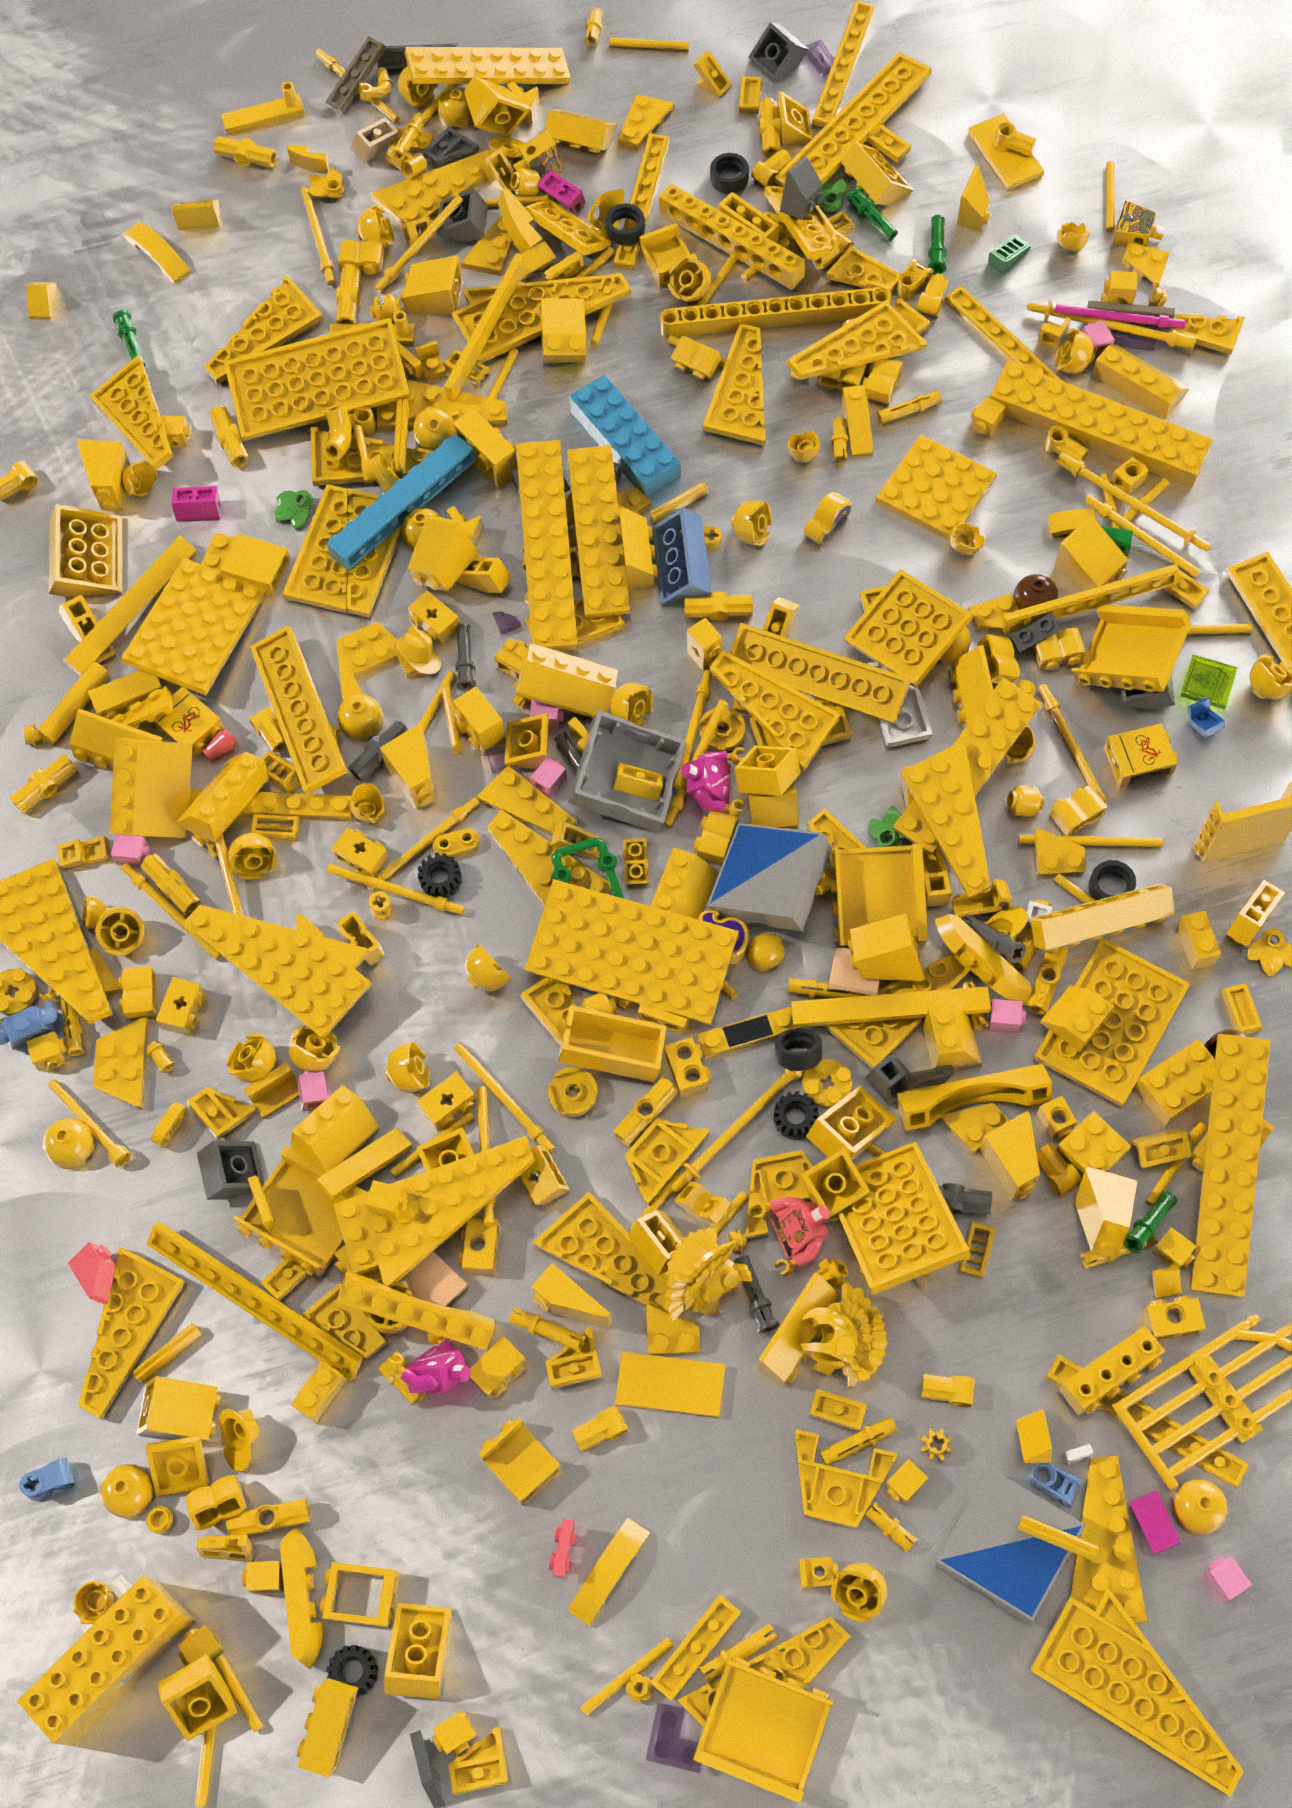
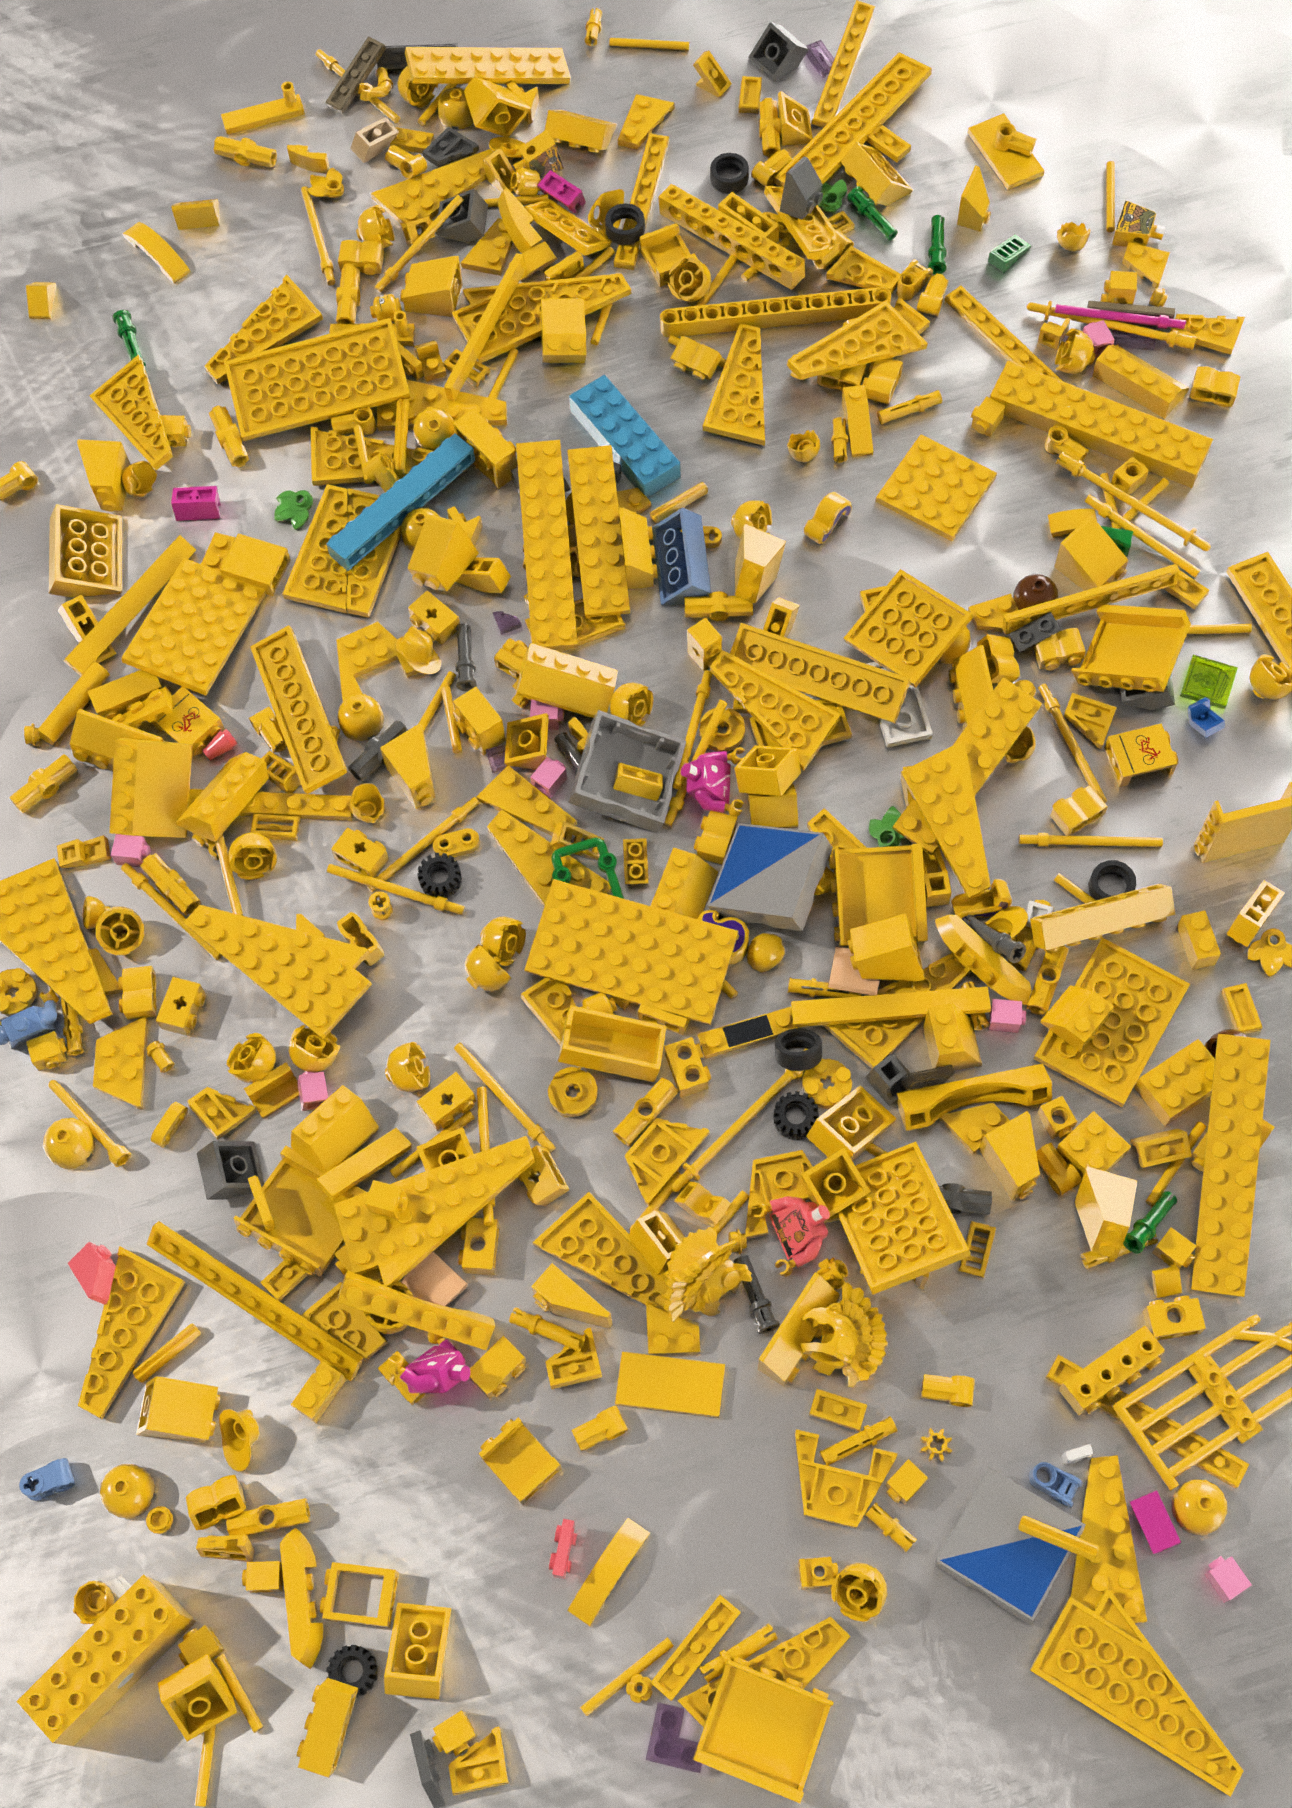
yellow plate [145,1436,210,1496] -> none
yellow cylinder [322,404,352,462] -> none
yellow pin [392,113,427,161] -> none
yellow hair [950,523,986,556] -> none
yellow head [1007,785,1044,817] -> none
yellow slope [1016,1410,1052,1463] -> none
yellow wing [1034,828,1086,874] -> none
none -> yellow cylinder [480,916,526,966]
none -> yellow slope [735,524,786,604]
none -> yellow wing [1064,693,1117,749]
none -> yellow brick [1189,366,1240,407]

